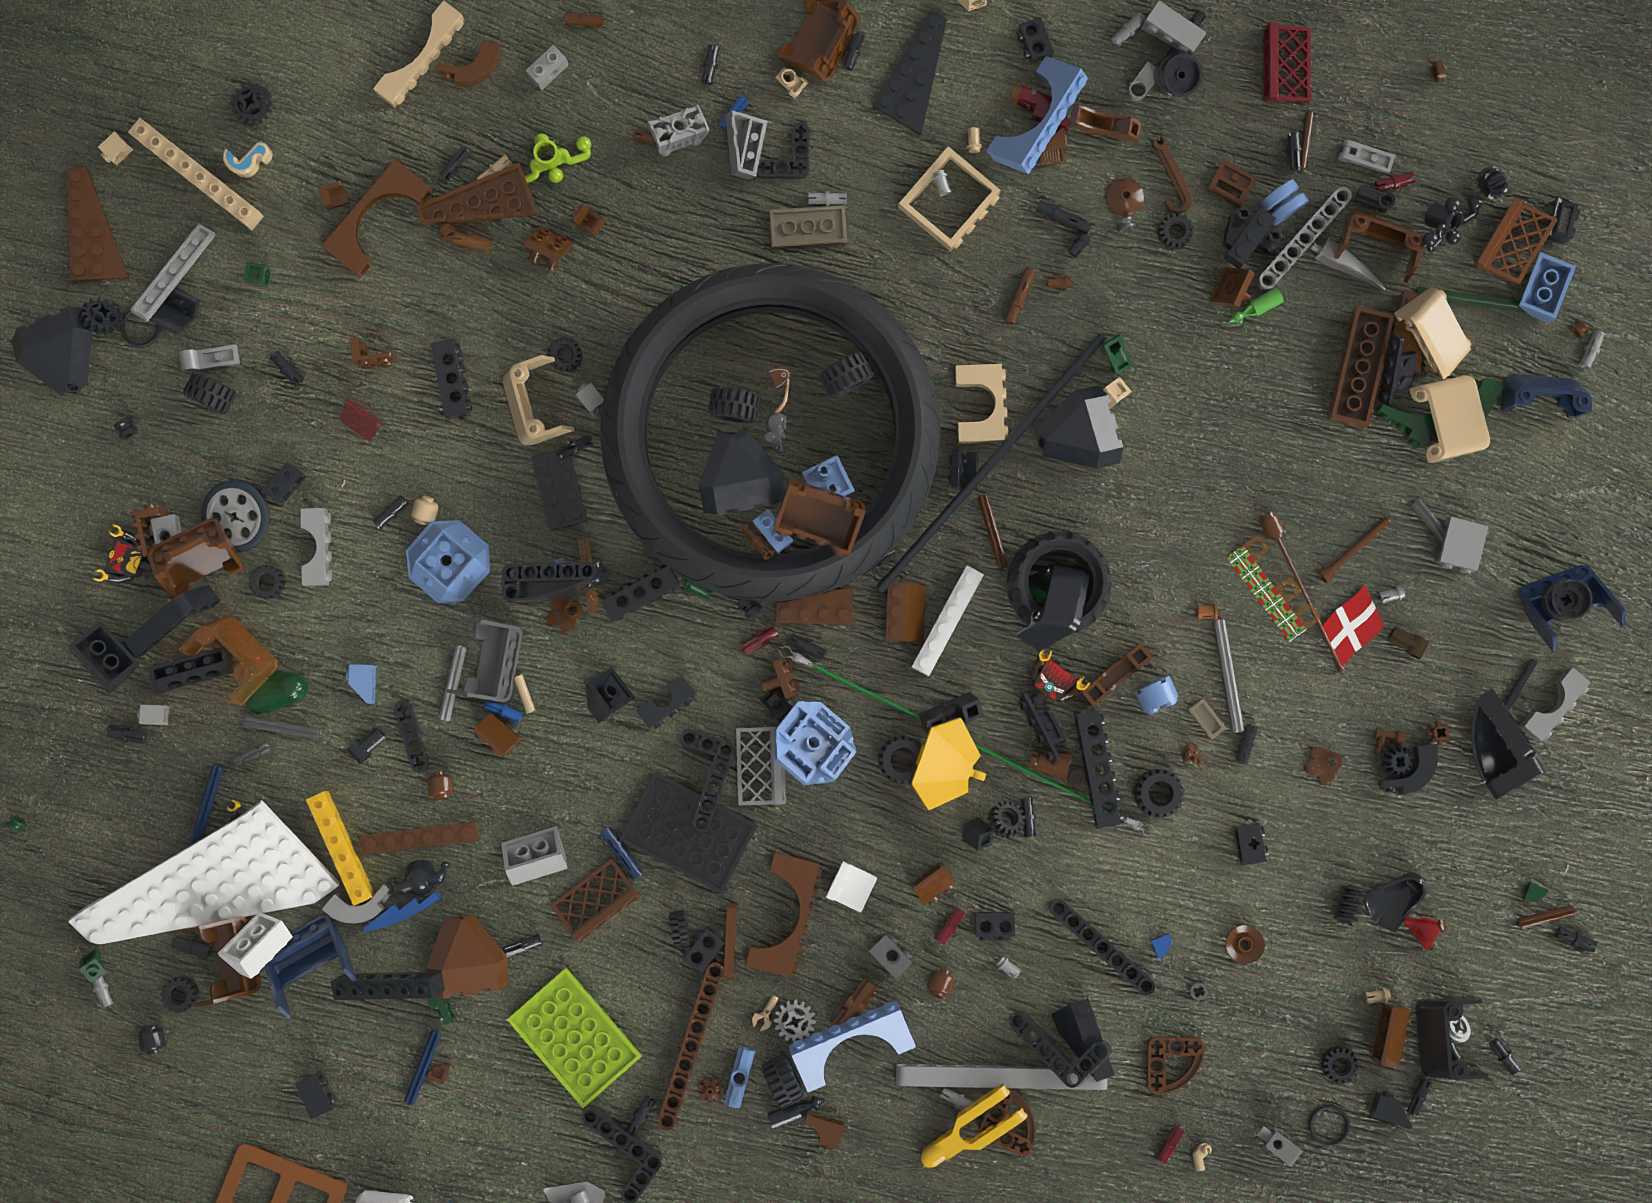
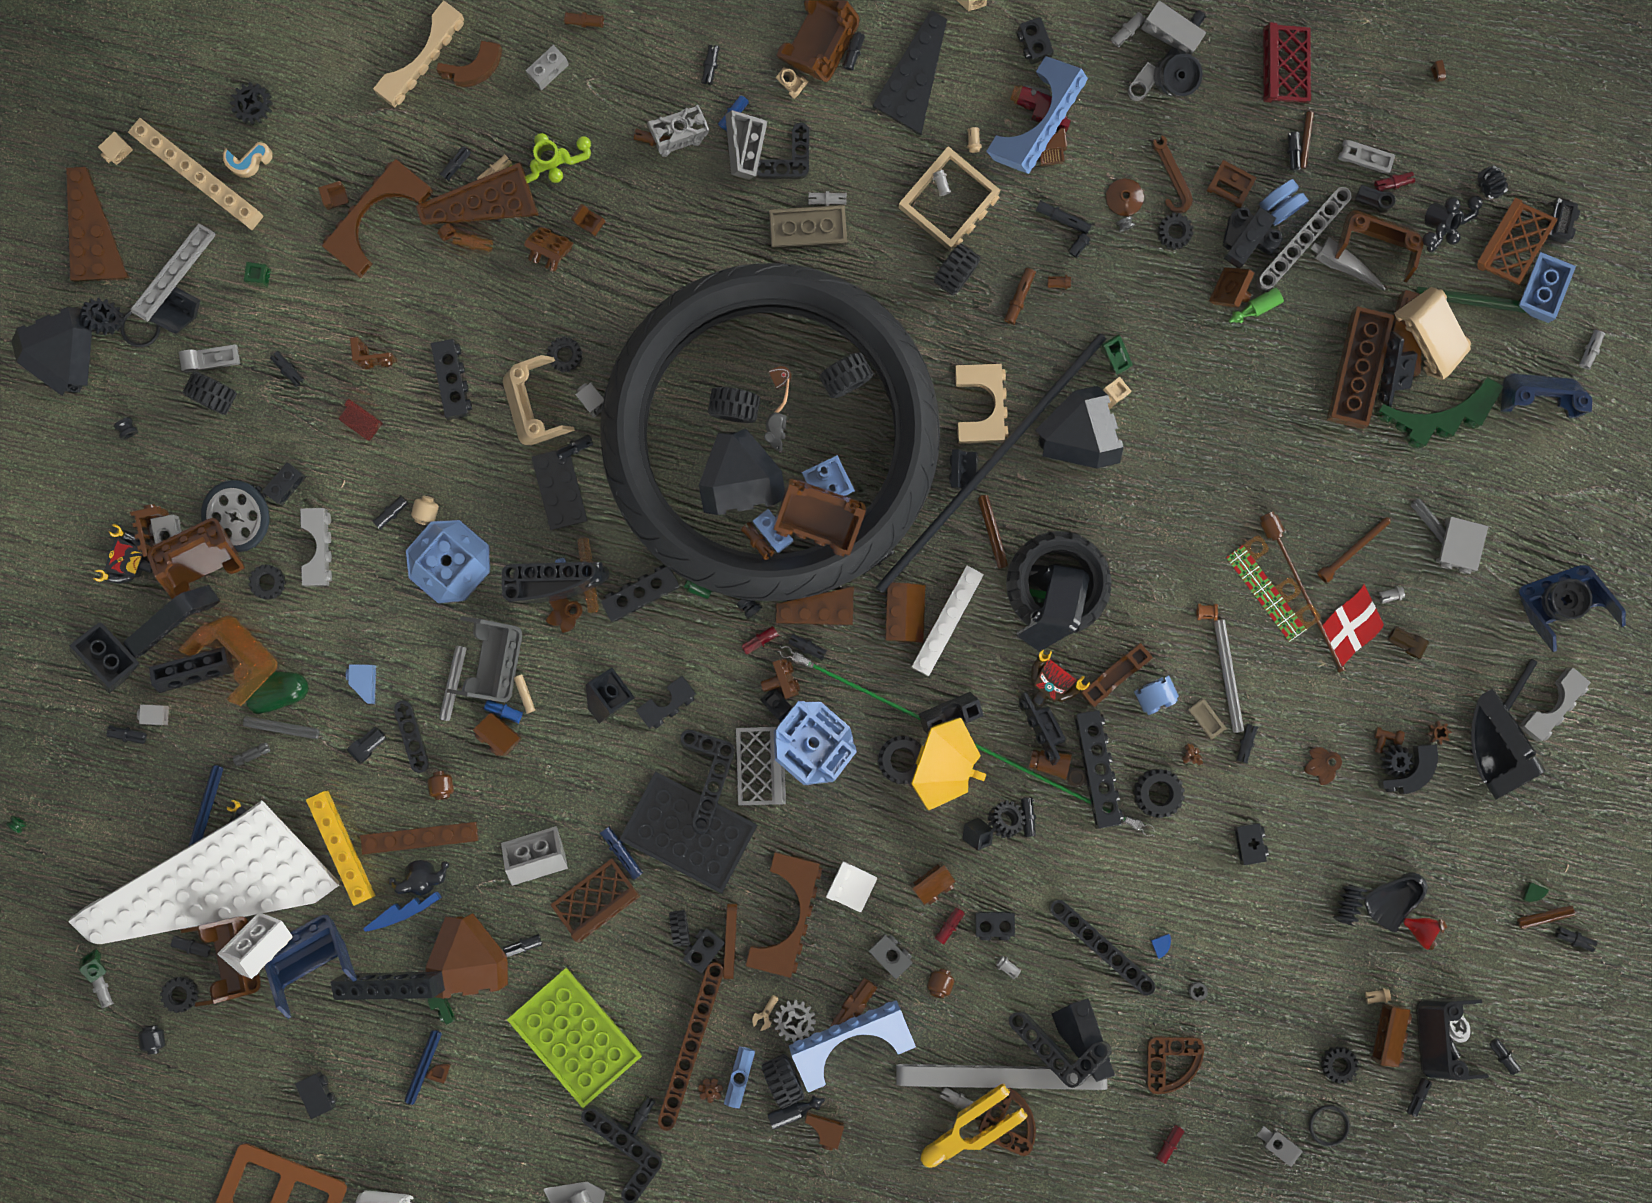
light grey arch [322,883,393,923] -> none
reddish brown arch [1070,104,1142,141] -> none
tan arm [1192,1143,1212,1171] -> none
reddish brown dish [1226,925,1265,964] -> none
black slope [1369,1091,1412,1130] -> none
tan windscreen [1410,375,1490,463] -> none
reddish brown bush [1569,319,1589,338] -> none
none -> black tyre [934,243,980,296]

